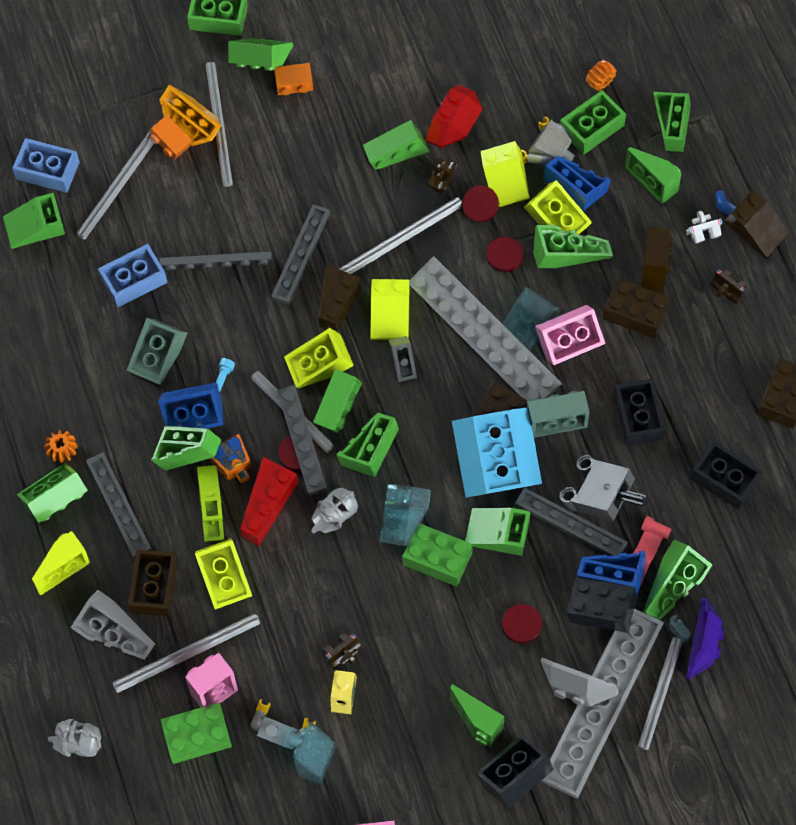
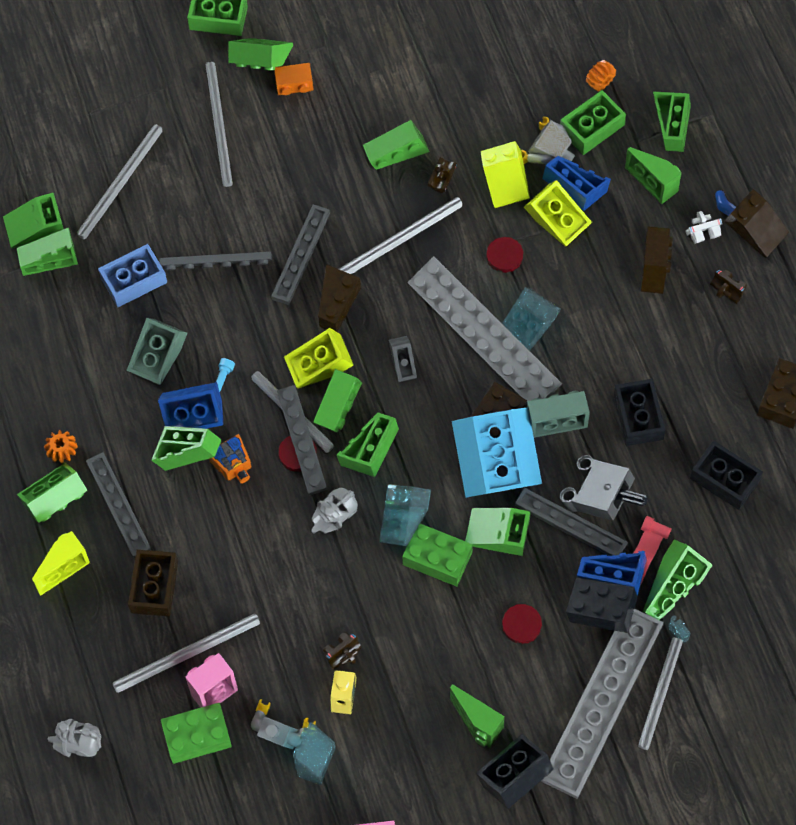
medium blue brick [12,138,80,193] -> none
light grey wedge [71,590,155,660] -> none
orange brick [150,115,192,160] -> none
light orange wedge [159,85,222,146] -> none
neon yellow slope [195,538,252,609] -> none
lime slope [197,465,224,543] -> none
red wedge [240,457,298,546] -> none
neon yellow slope [371,279,410,340] -> none
red wedge [426,84,483,148] -> none
dark red tile [462,185,500,223] -> none
bright green wedge [533,225,613,268] -> none
bright pink brick [535,305,605,365] -> none
light grey wedge [541,657,618,706] -> none
dark brown brick [603,278,671,339] -> none
dark purple wedge [686,598,725,679] -> none
none -> bright green wedge [17,228,78,276]

